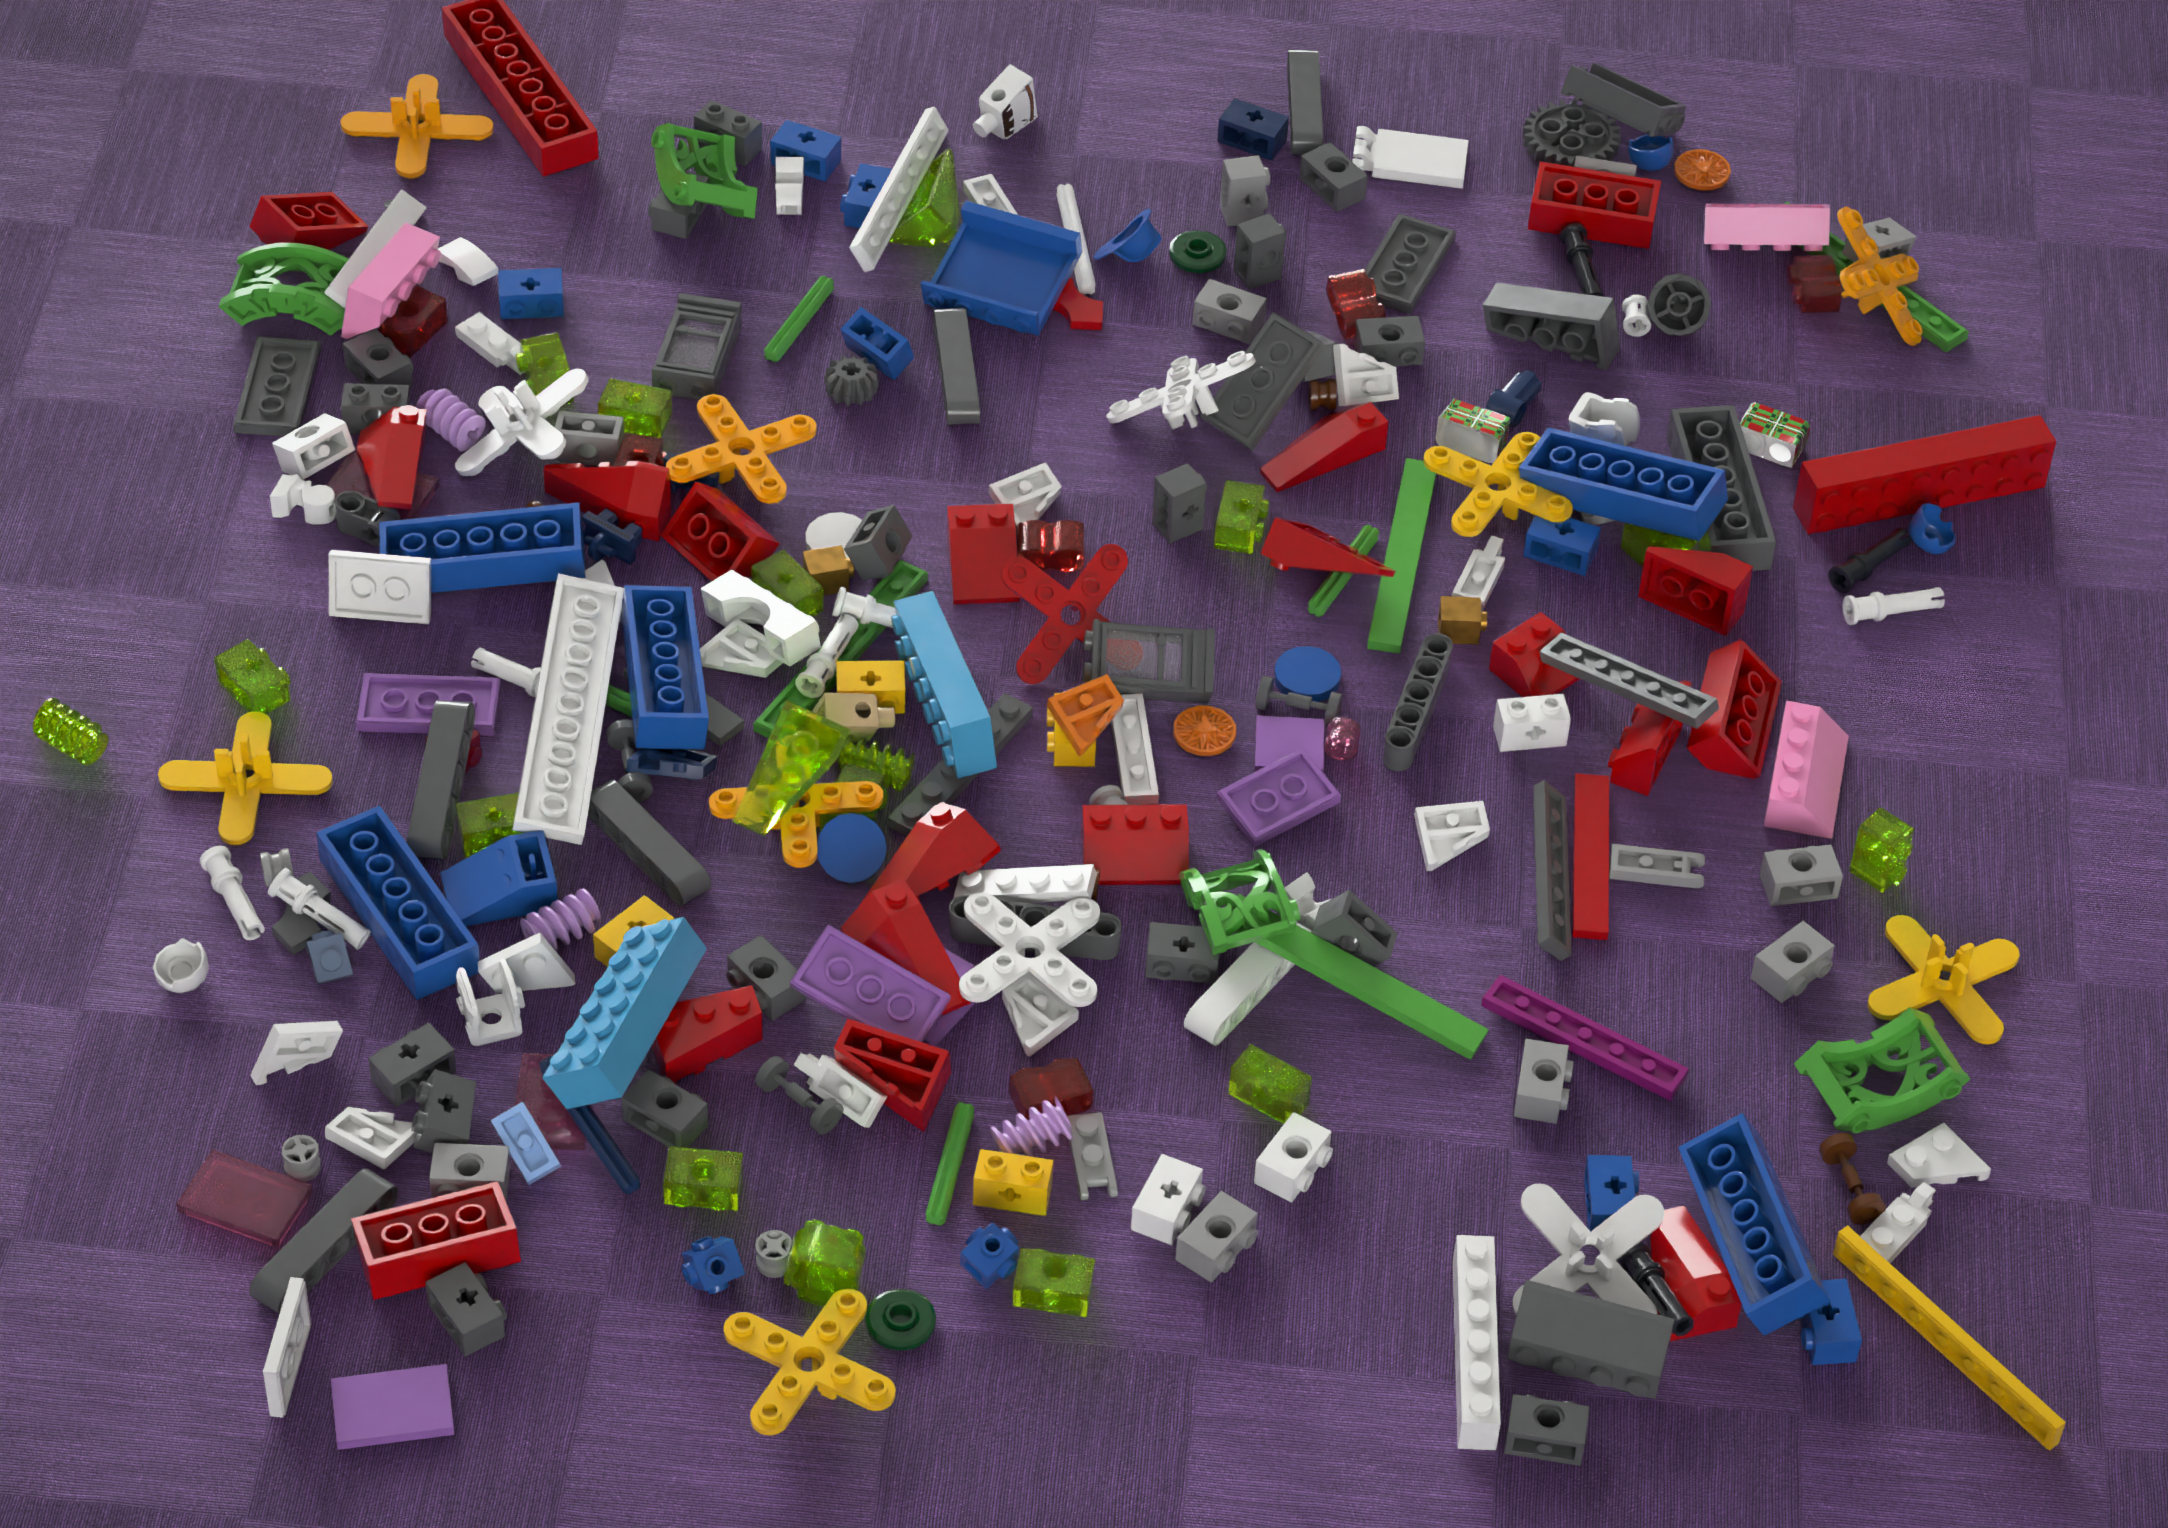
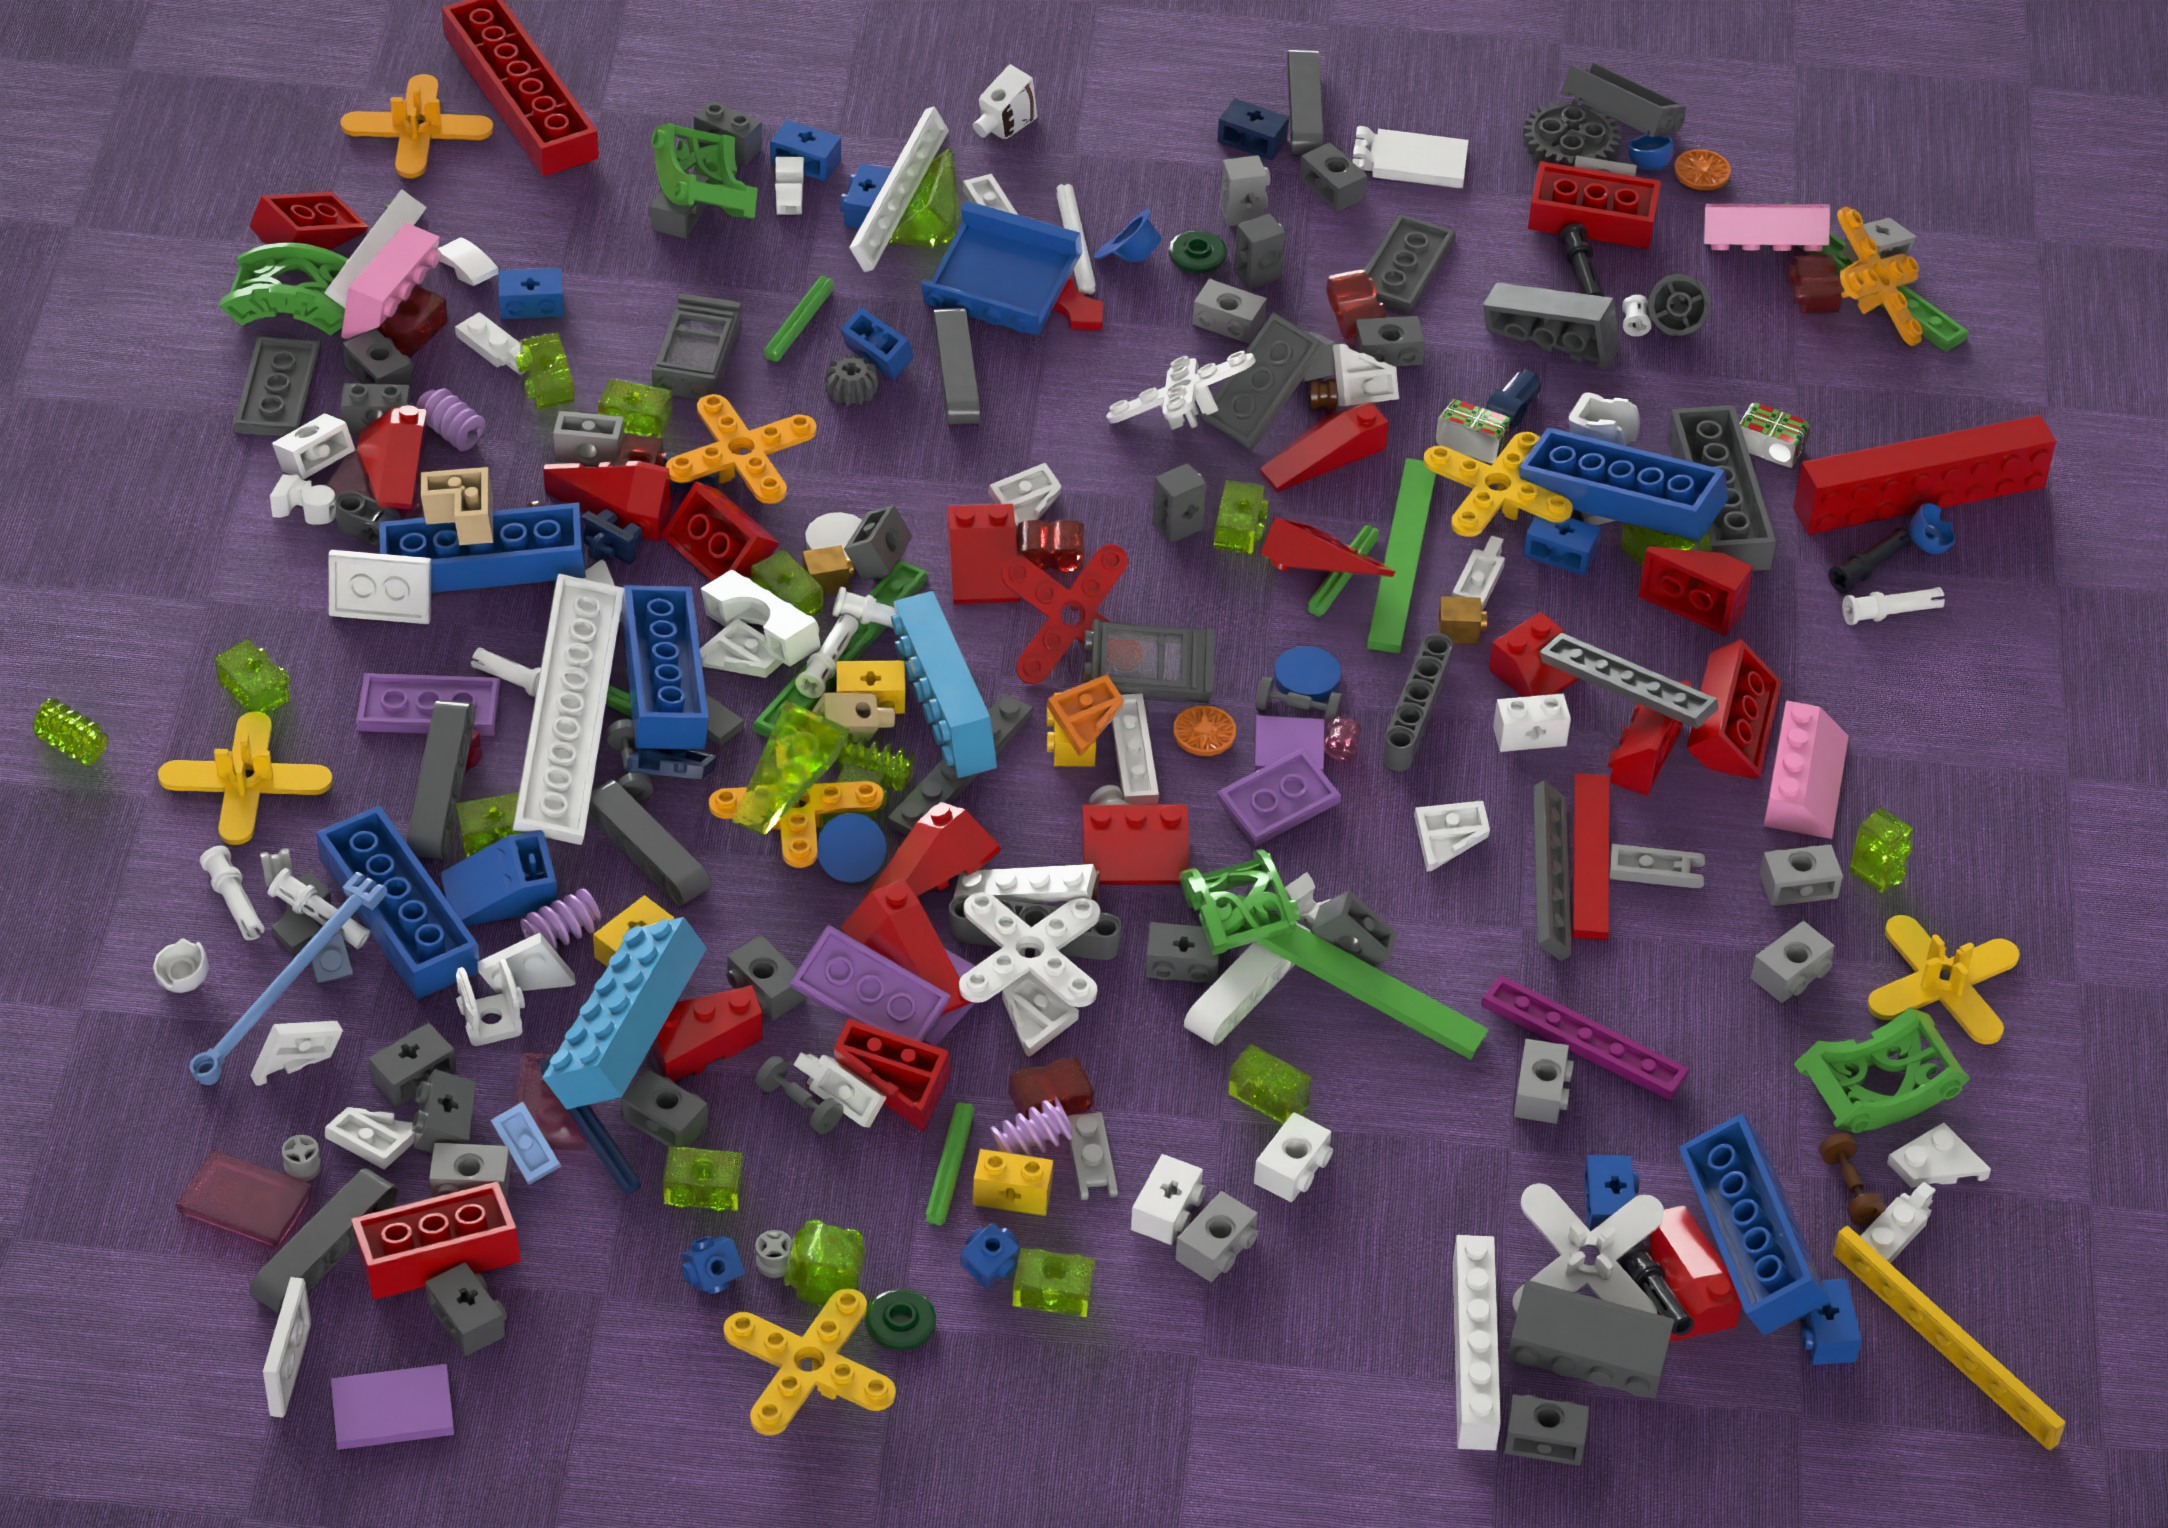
white piece [455,369,588,476] -> none
none -> medium blue hinge [189,872,387,1085]
none -> tan brick [421,467,493,545]

